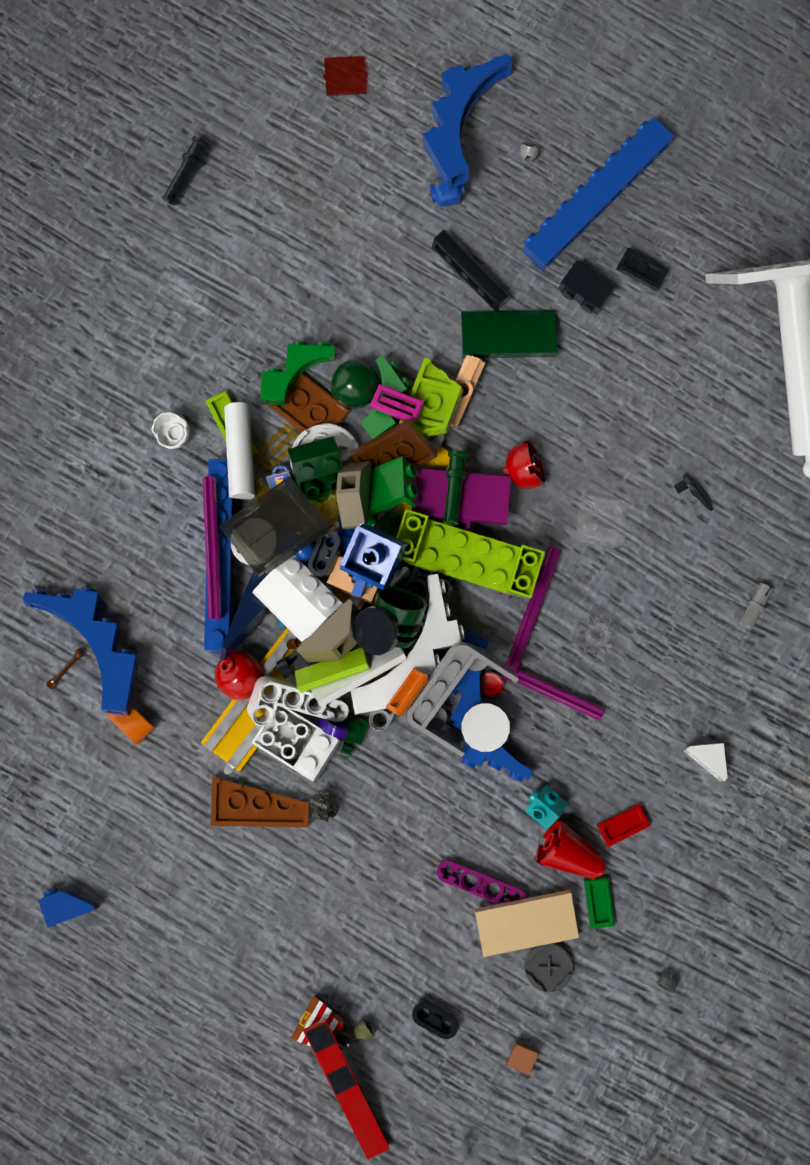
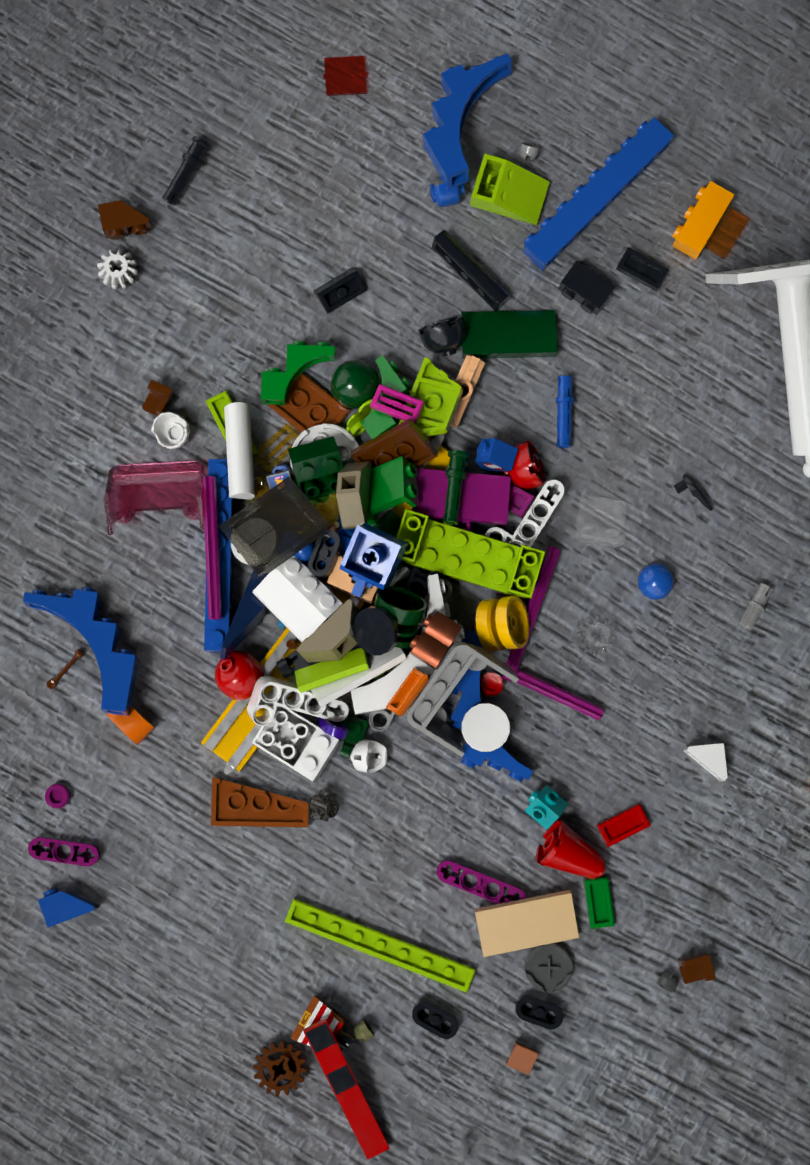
none -> magenta beam [28,837,100,866]
none -> magenta tile [45,784,70,808]
none -> white gear [97,248,138,290]
none -> reddish brown slope [98,200,152,240]
none -> clear pink windscreen [103,461,205,535]
none -> reddish brown panel [142,379,175,417]
none -> reddish brown gear [253,1040,307,1096]
none -> lime tile [285,898,476,993]
none -> black slope [313,267,367,314]
none -> lime plate [346,399,373,437]
none -> white piece [350,739,387,773]
none -> copper brick [409,611,462,669]
none -> black cylinder [418,315,466,357]
none -> lime slope [470,153,550,226]
none -> blue slope [475,438,518,471]
none -> yellow wheel [476,596,529,652]
none -> white beam [485,480,564,547]
none -> magenta tile [508,486,535,519]
none -> black plate [515,995,563,1030]
none -> blue pin [555,376,574,448]
none -> blue hair [638,563,674,600]
none -> light orange brick [672,181,735,260]
none -> reddish brown panel [677,953,716,984]
none -> clear orange tile [704,208,749,260]

